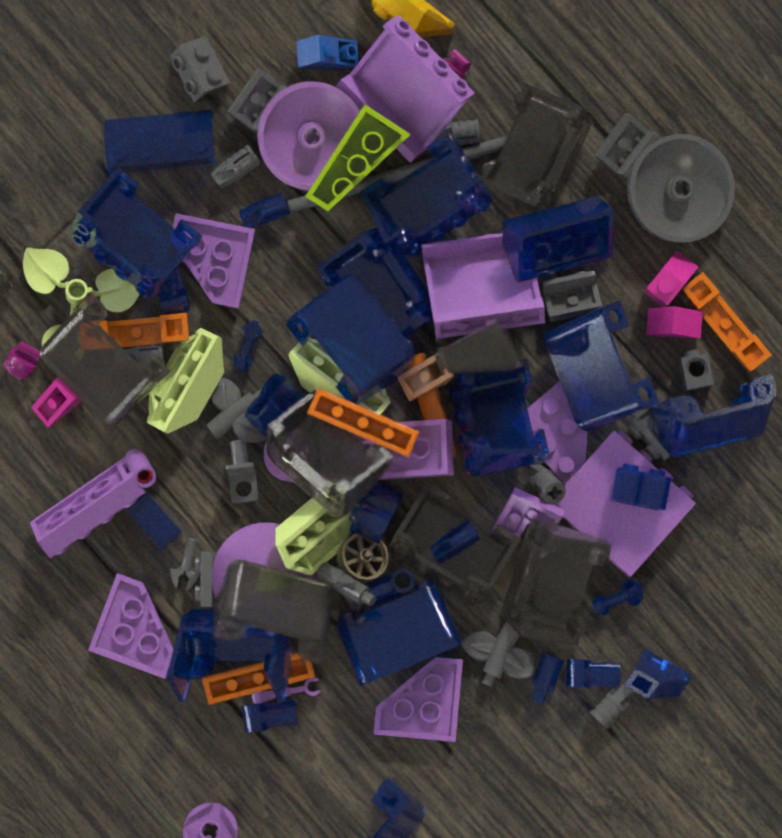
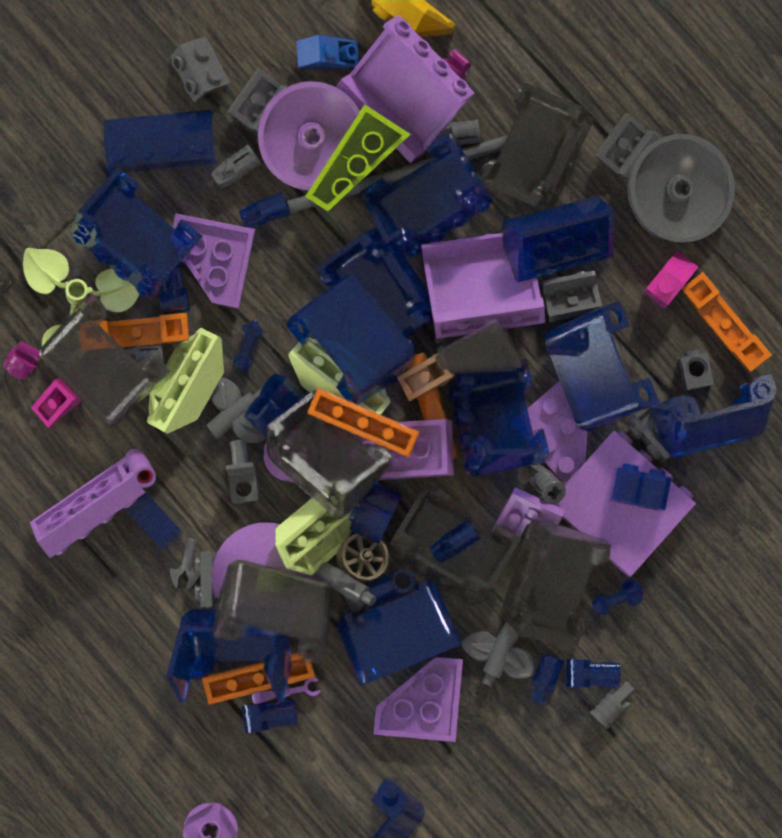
medium lavender plate [88,573,175,679] -> none
clear blue slope [624,648,692,699] -> none
dark pink slope [646,306,703,339] -> none

